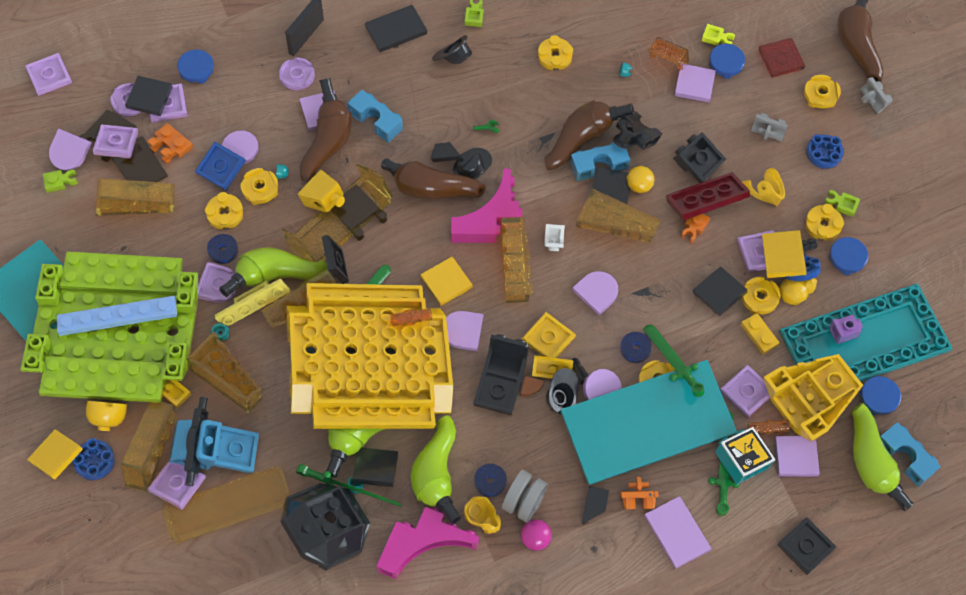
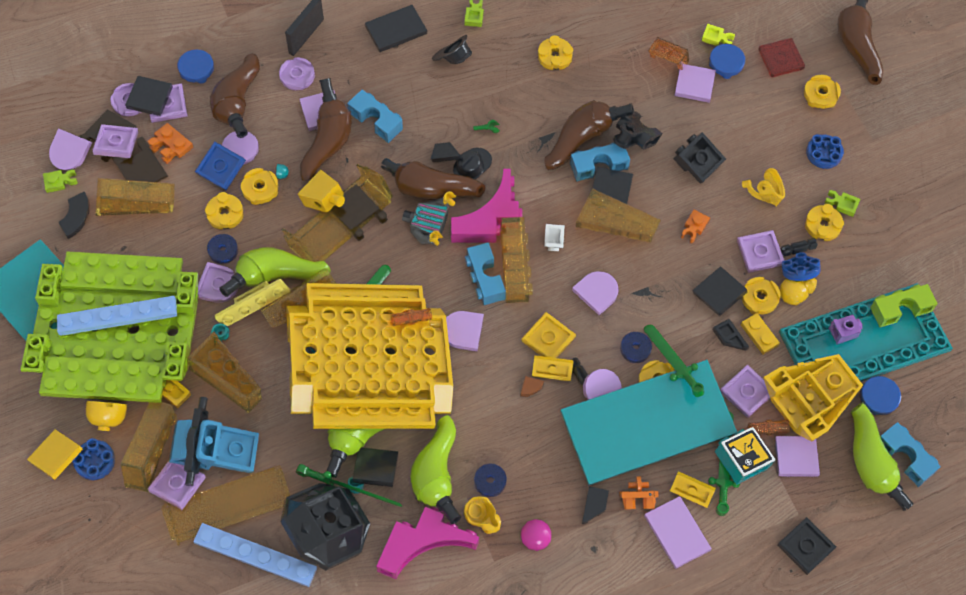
lavender tile [25,53,72,96] -> none
black tile [322,235,349,284] -> none
yellow tile [420,256,473,306] -> none
black bracket [473,334,529,416] -> none
light grey wheel [501,469,548,522] -> none
black piece [546,368,579,415] -> none
teal hinge [619,62,633,77] -> none
yellow hair [626,166,655,193] -> none
dark red plate [666,172,750,221] -> none
light grey hips [751,113,788,142] -> none
yellow tile [762,230,806,278] -> none
blue tile [828,237,868,275] -> none
light grey hips [860,77,893,114] -> none
none -> black tile [59,191,90,239]
none -> light blue plate [193,523,317,587]
none -> reddish brown animal [210,53,260,138]
none -> torso [402,191,456,246]
none -> dark azure arch [464,242,506,305]
none -> yellow plate [670,471,716,508]
none -> black tile [712,319,749,351]
none -> lime arch [870,284,938,327]

